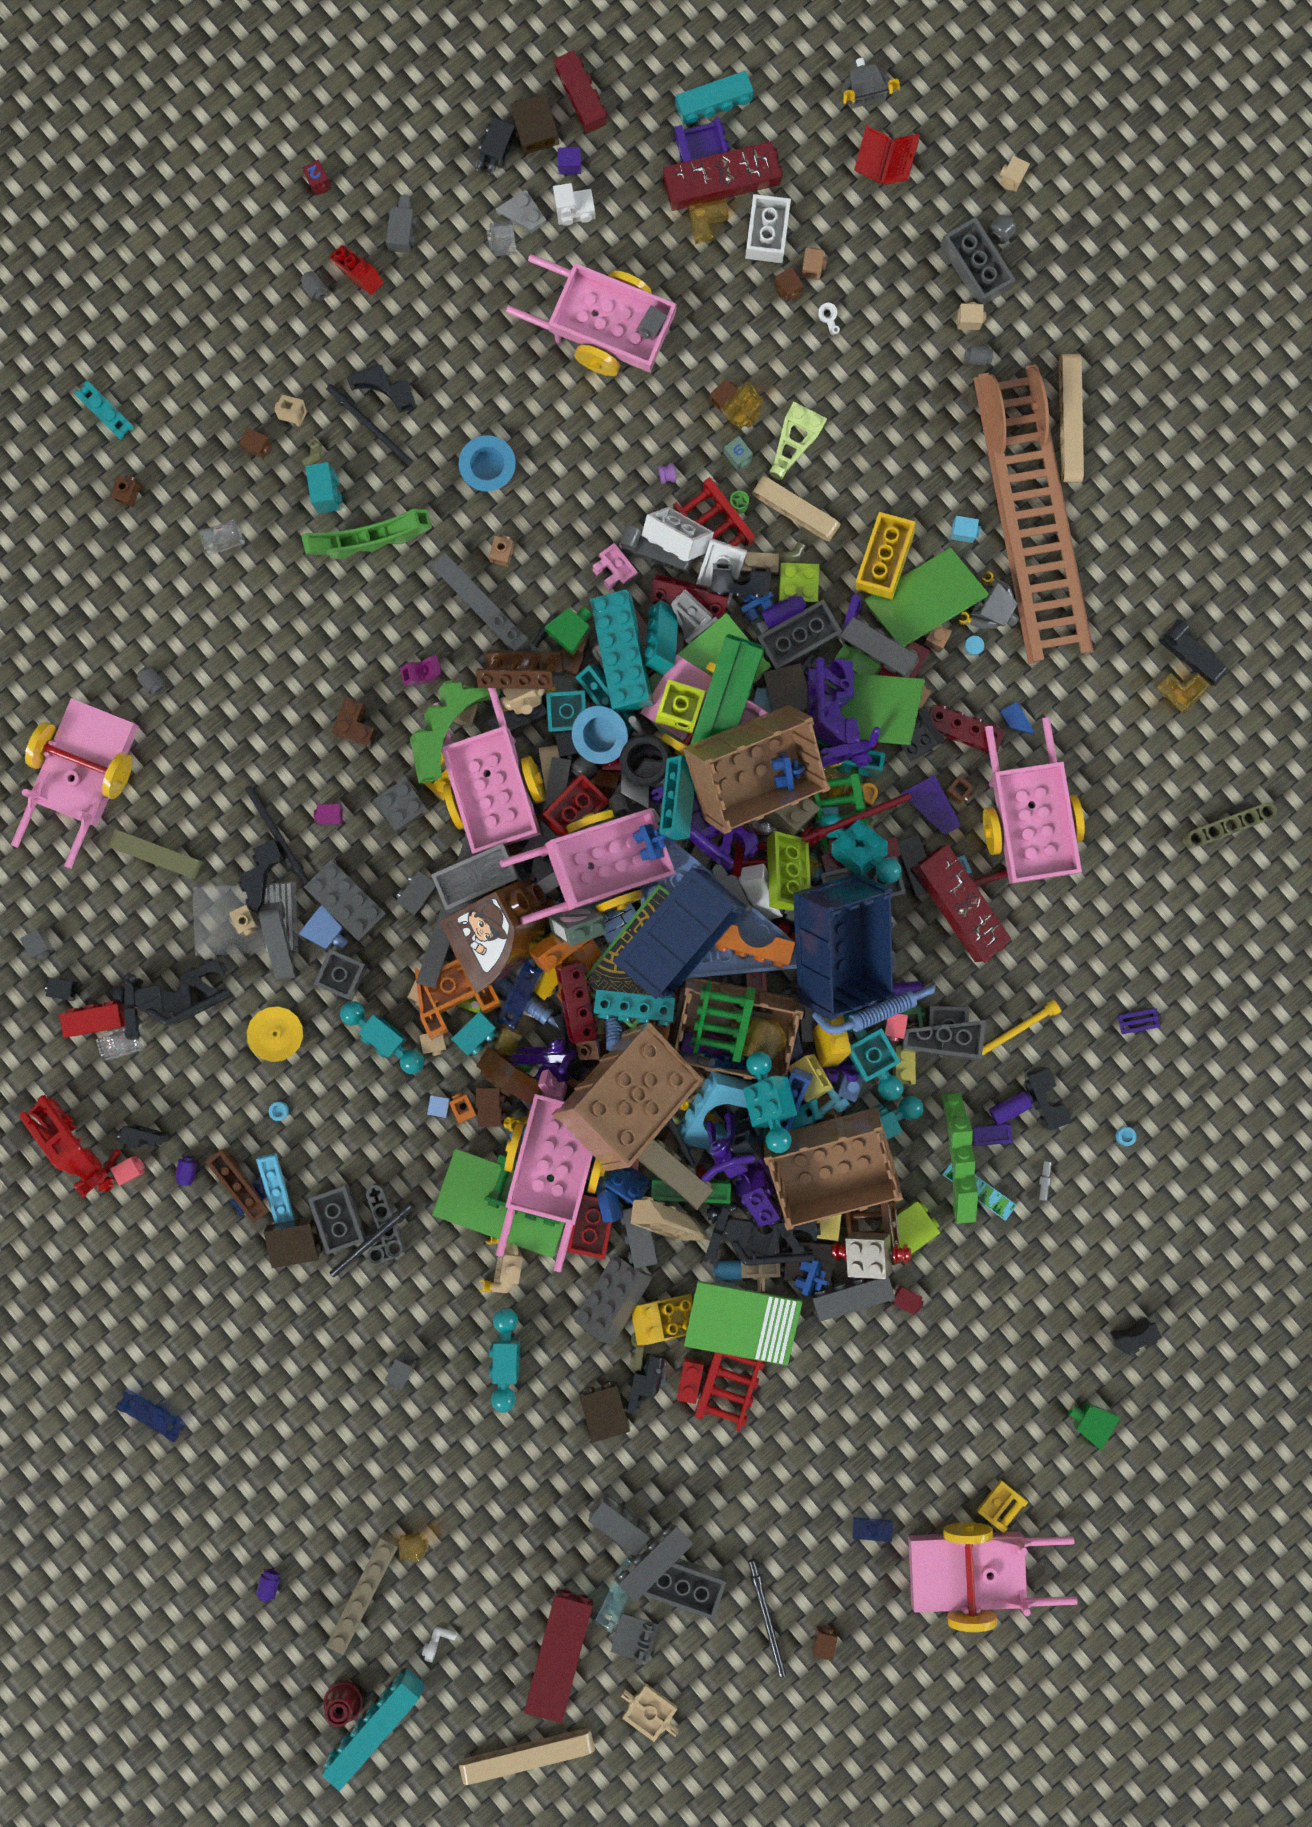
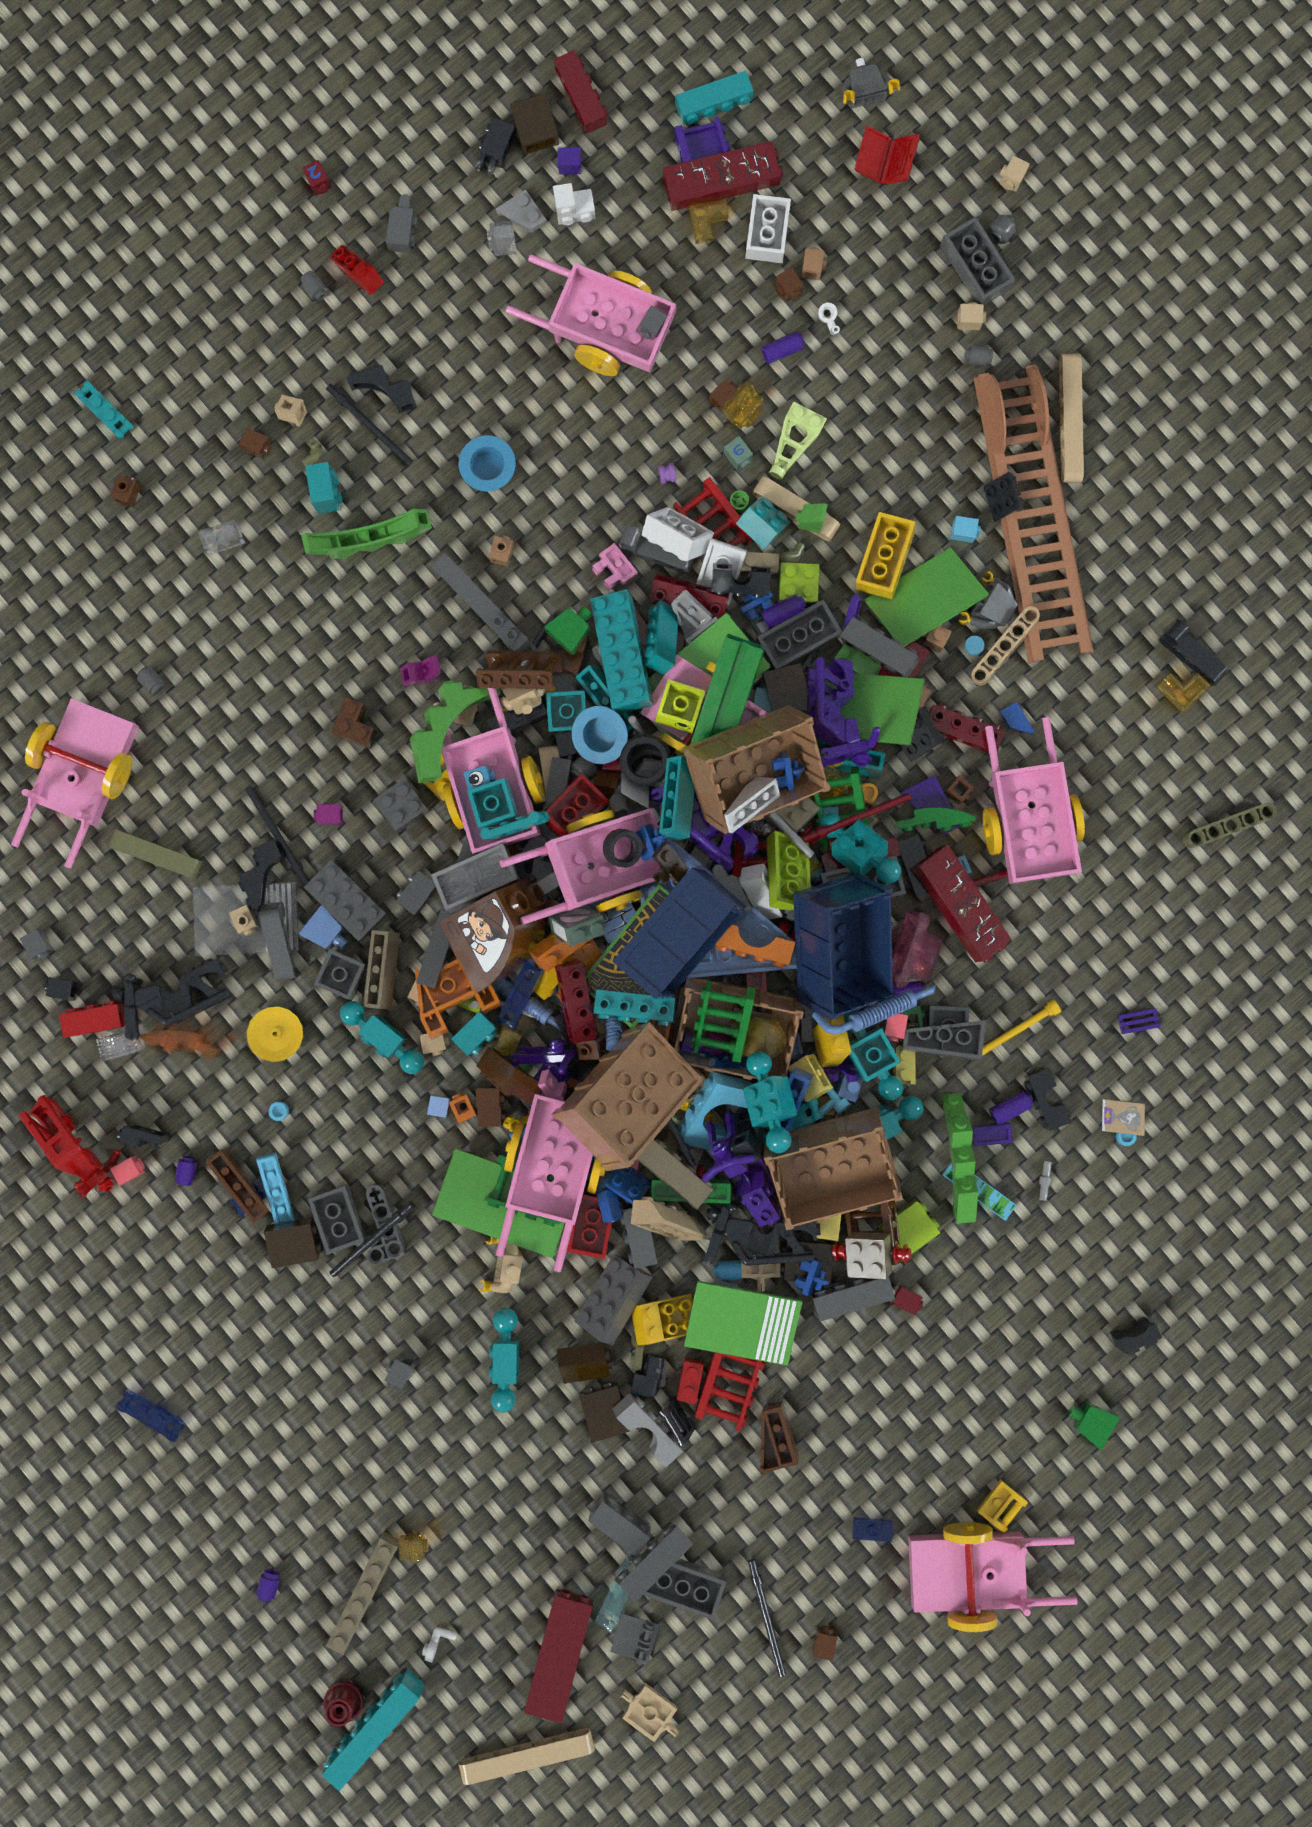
none -> clear orange slope [140,1030,222,1059]
none -> dark tan brick [363,930,400,1009]
none -> dark azure brick [463,765,496,790]
none -> teal brick [467,778,520,829]
none -> teal plate [480,811,549,839]
none -> dark brown brick [557,1342,613,1384]
none -> black tyre [603,828,643,868]
none -> light grey arch [612,1393,683,1467]
none -> dark brown plate [651,842,689,884]
none -> black plate [658,1396,695,1447]
none -> white slope [724,777,780,833]
none -> teal brick [736,496,790,549]
none -> reddish brown wedge [760,1401,799,1474]
none -> dark purple brick [761,331,805,364]
none -> light grey bar [769,811,814,858]
none -> bright green slope [796,503,828,533]
none -> clear pink brick [892,909,942,989]
none -> green slope [896,808,976,832]
none -> tan beam [972,606,1040,686]
none -> black hinge [983,471,1024,522]
none -> sticker [1102,1099,1145,1136]

